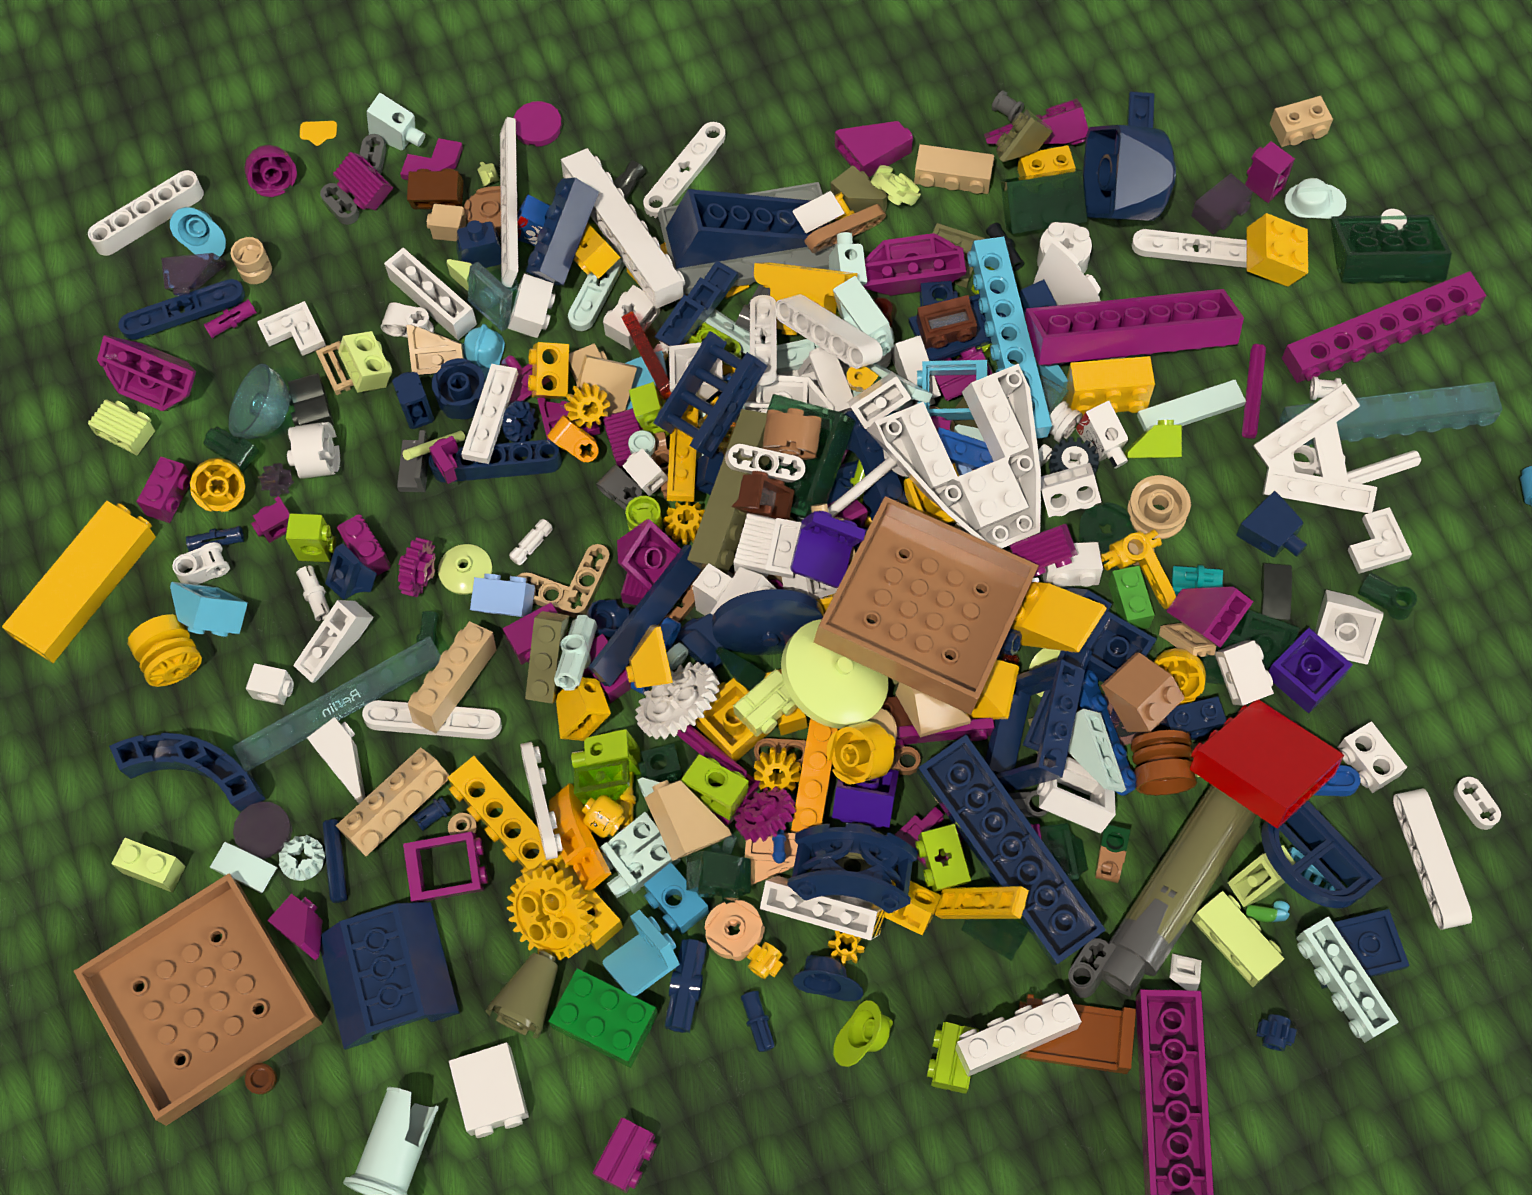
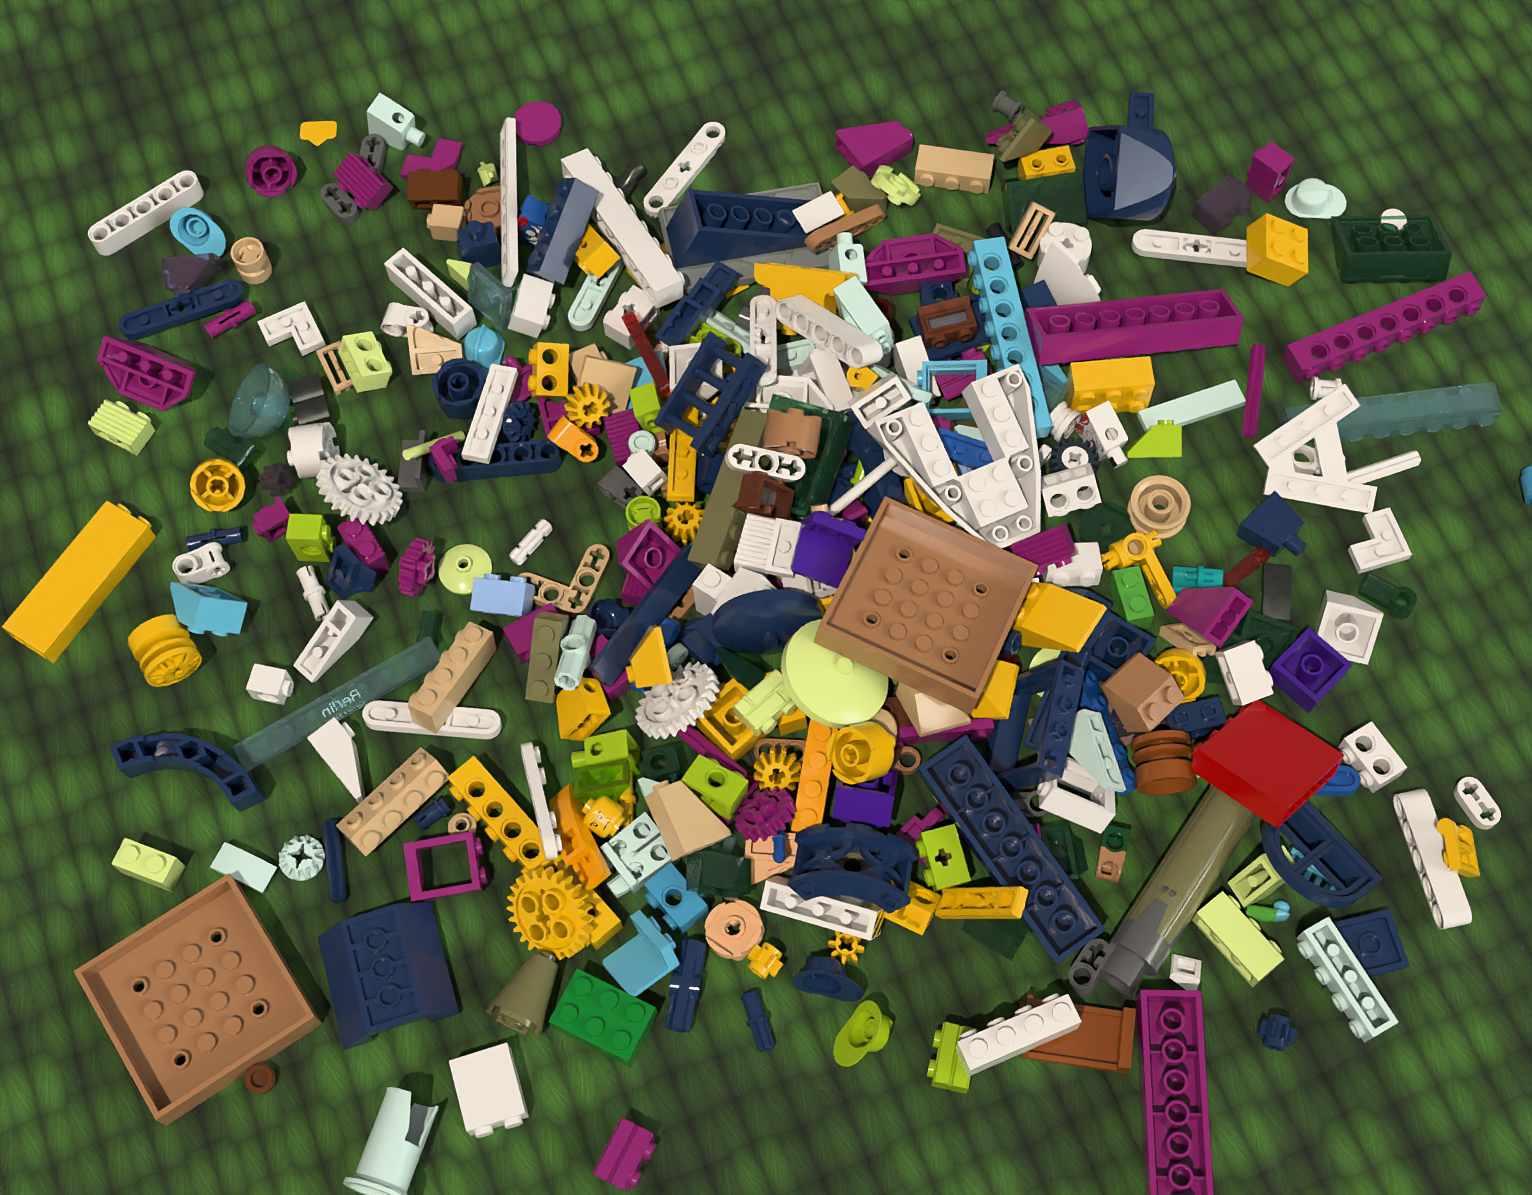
magenta brick [136,456,192,523] -> none
tile [233,802,292,859] -> none
magenta slope [268,893,323,960] -> none
dark blue brick [392,372,434,429] -> none
tan brick [1270,96,1333,147] -> none
none -> white gear [316,454,403,526]
none -> tan tile [1008,201,1056,260]
none -> clear red axle [1223,547,1270,587]
none -> yellow plate [1437,818,1480,878]

